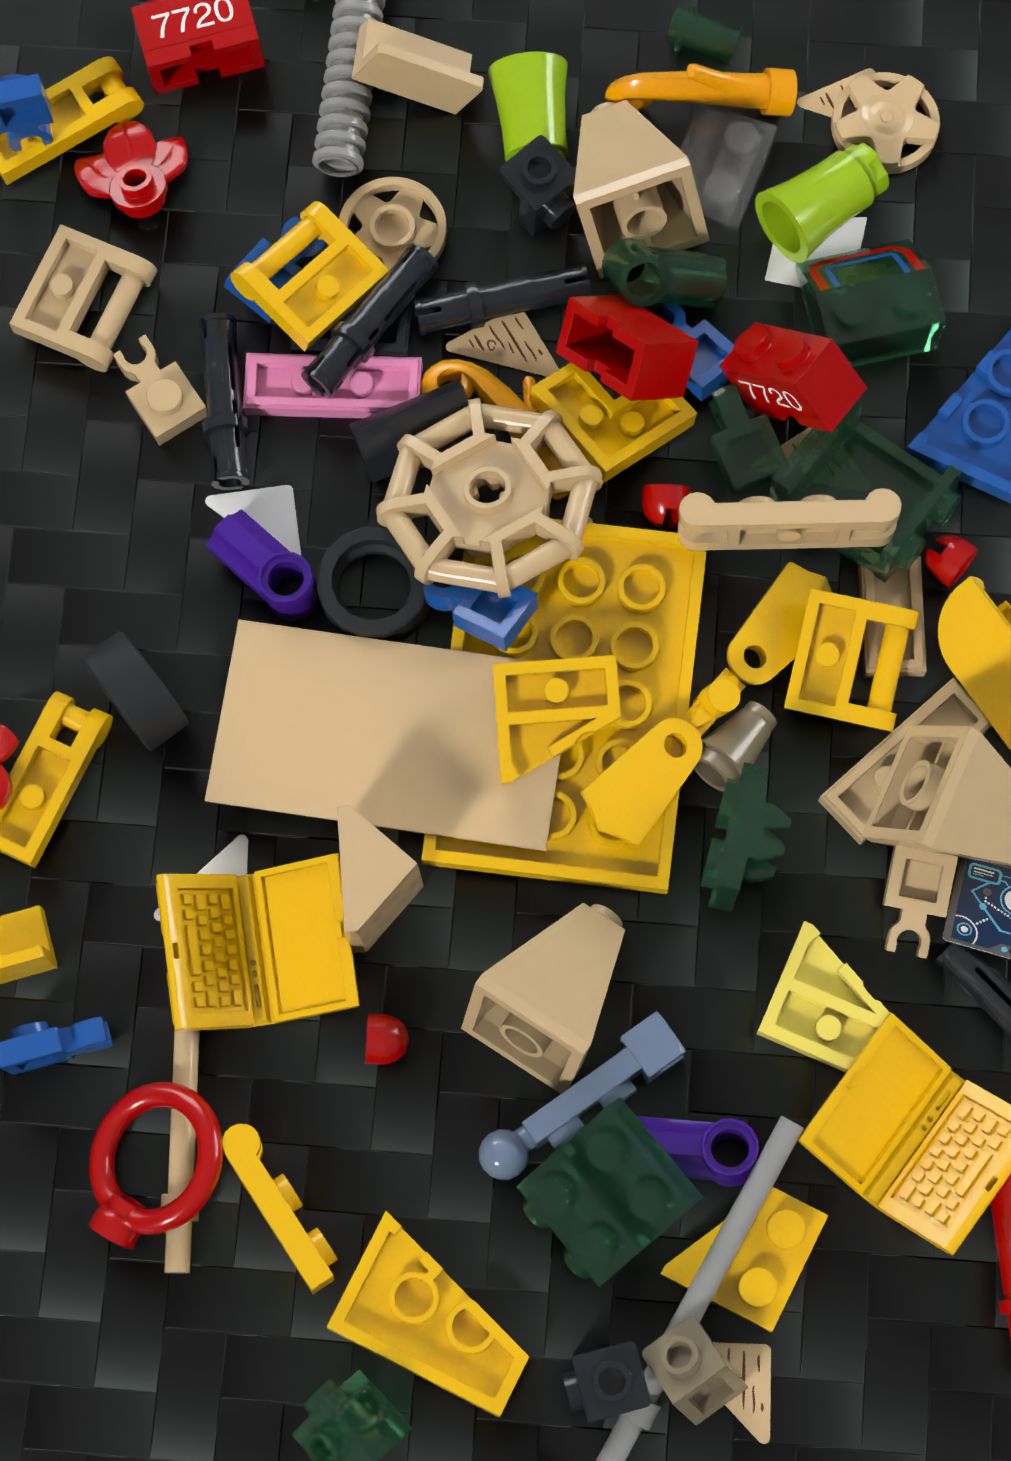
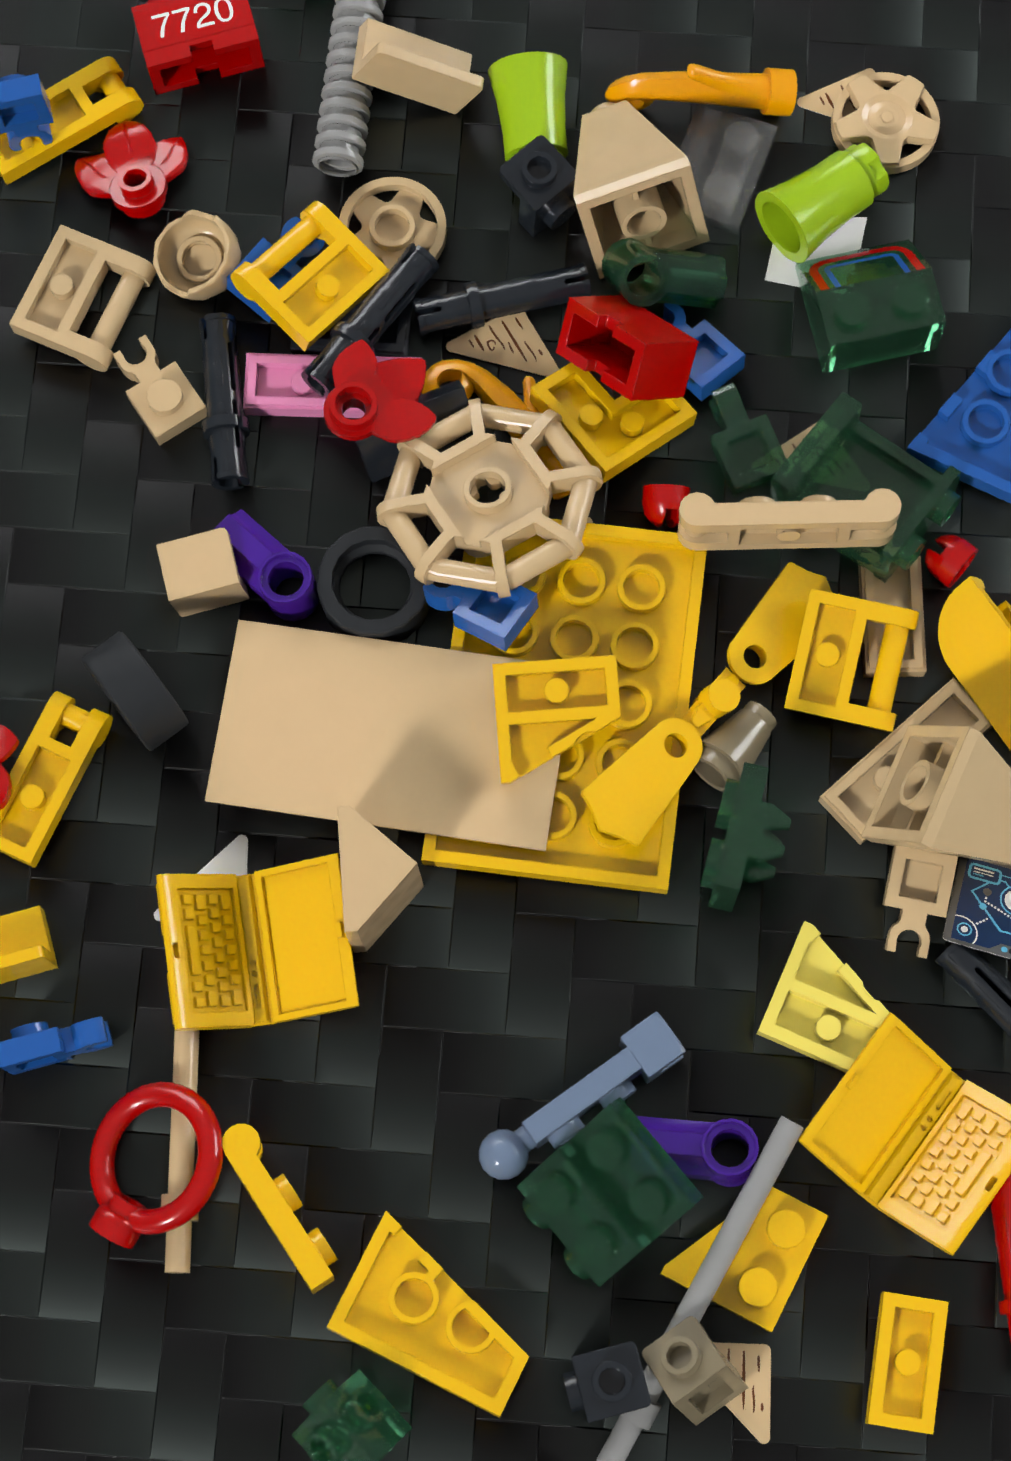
white sticker [205,485,301,556] -> none
red hinge [365,1013,409,1065] -> none
tan slope [461,903,625,1094] -> none
clear green pin [666,5,742,64] -> none
red brick [719,322,867,433] -> none
none -> tan hair [153,210,241,300]
none -> tan panel [156,528,249,617]
none -> red plate [323,339,436,443]
none -> yellow plate [865,1291,949,1435]

